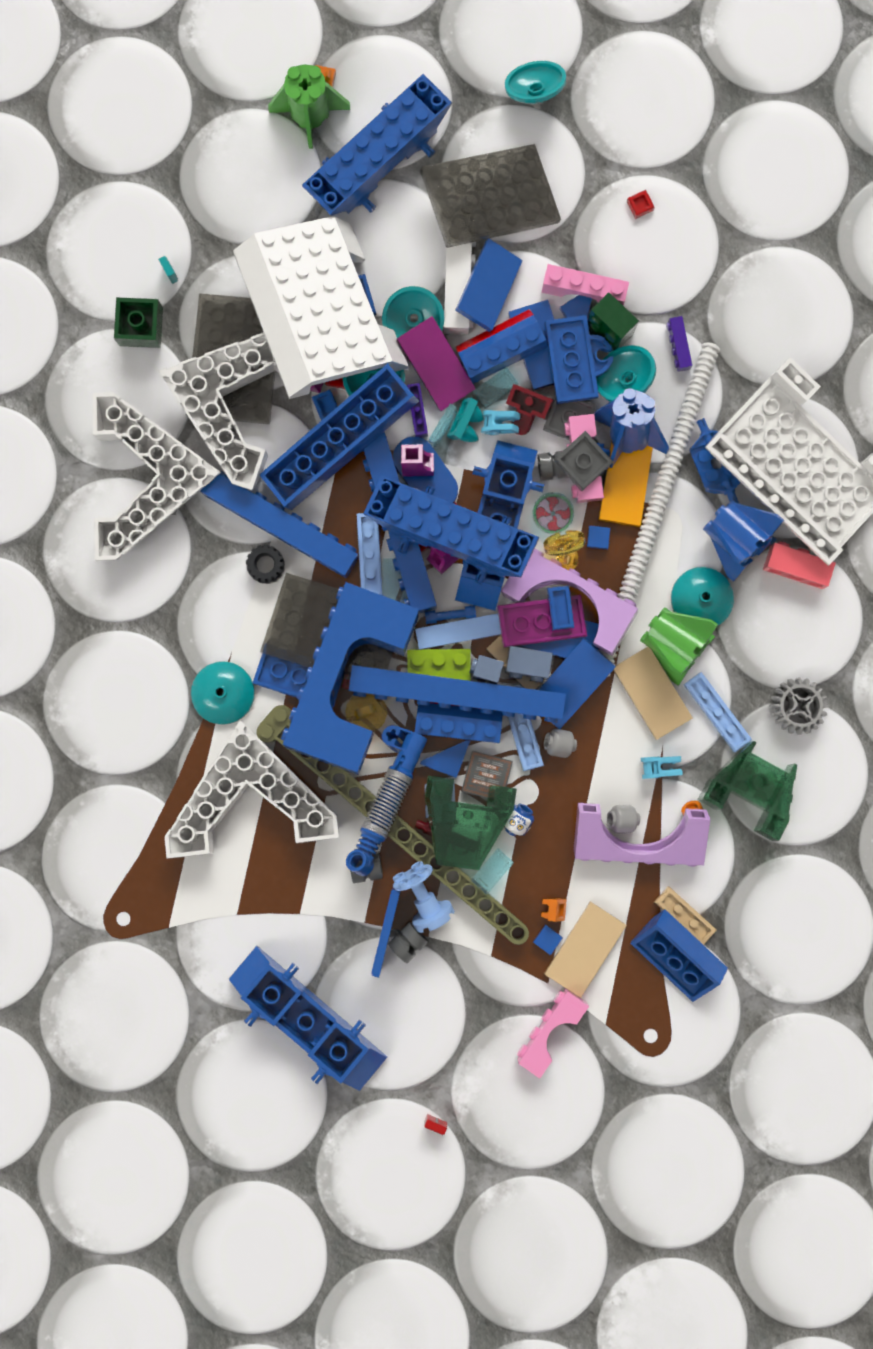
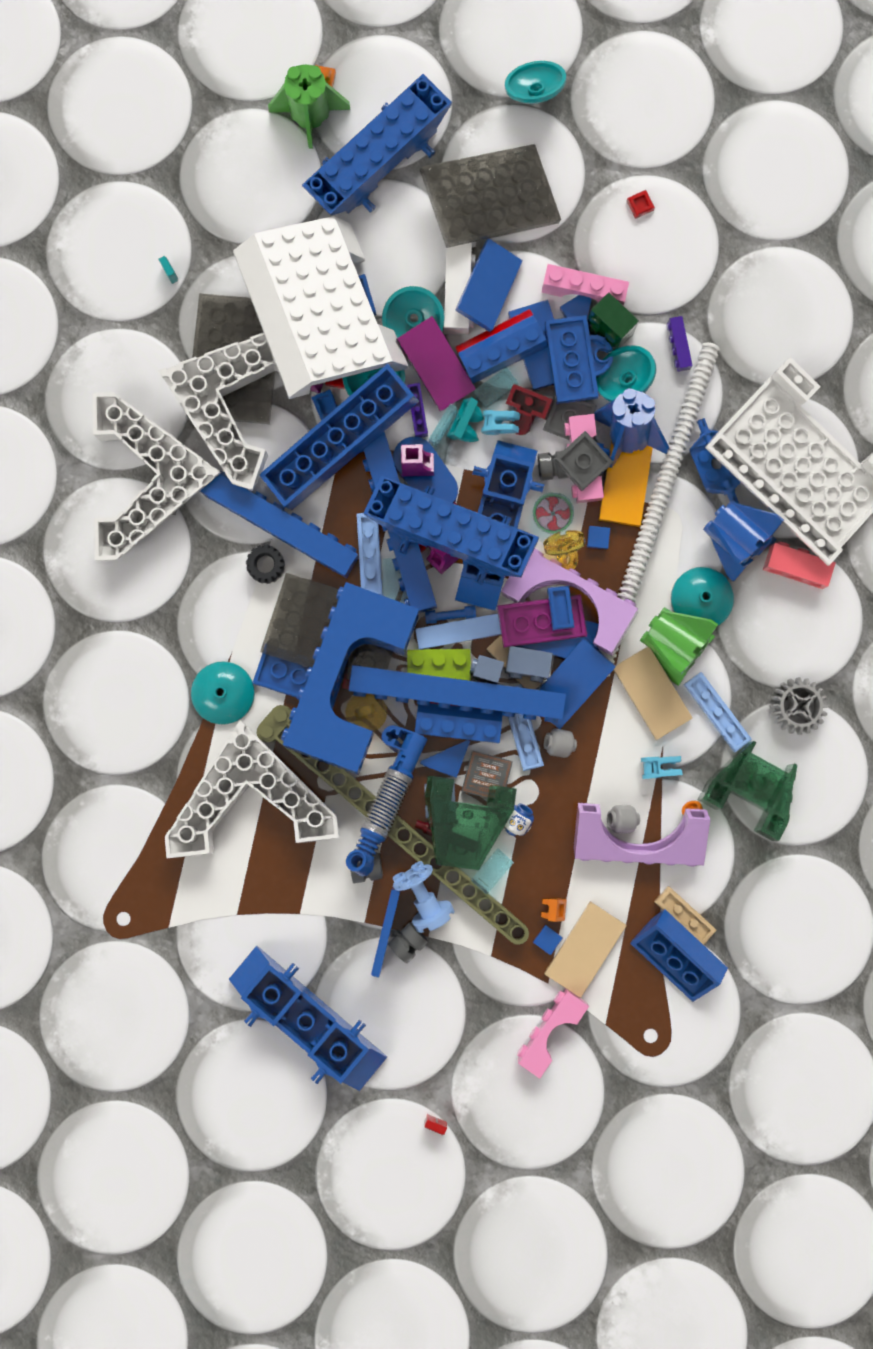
dark green brick [114,297,163,348] -> none

